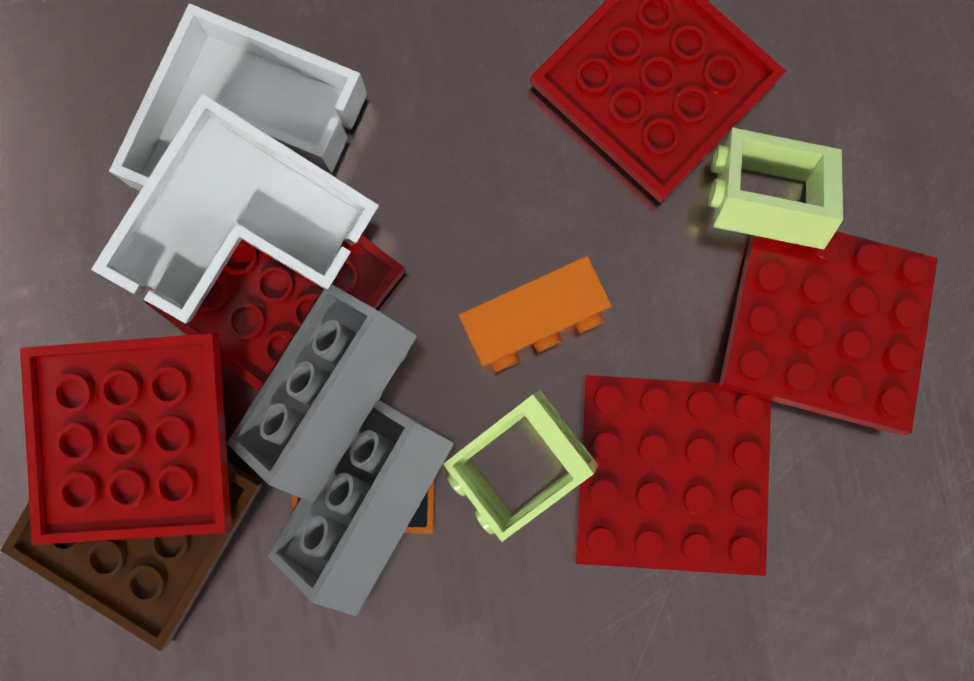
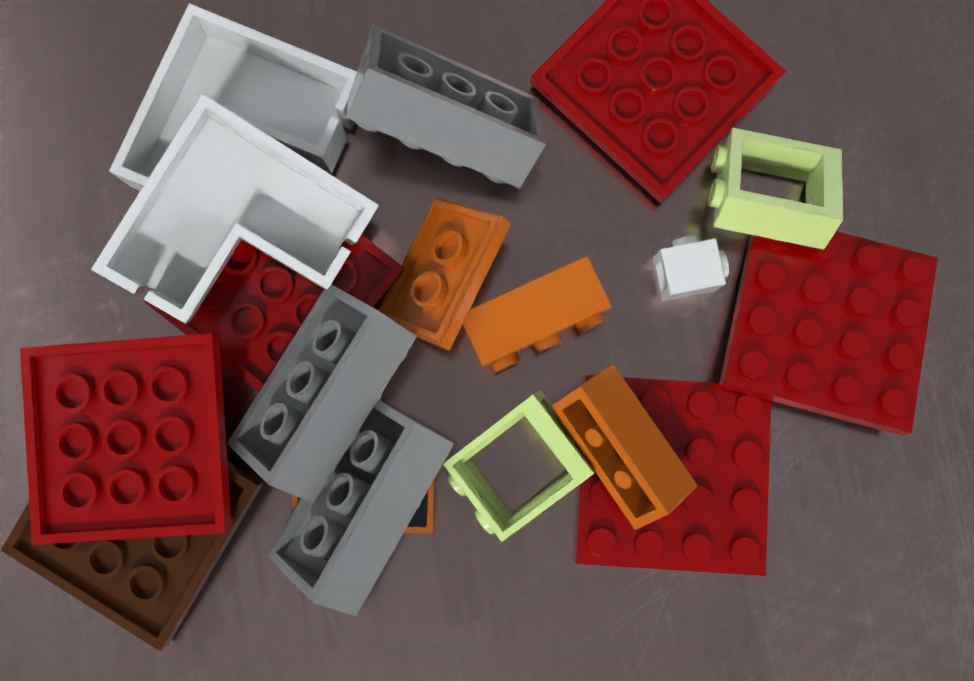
none -> light grey slope [346,24,546,188]
none -> orange tile [379,197,511,351]
none -> orange brick [551,364,698,530]
none -> white brick [652,235,729,302]

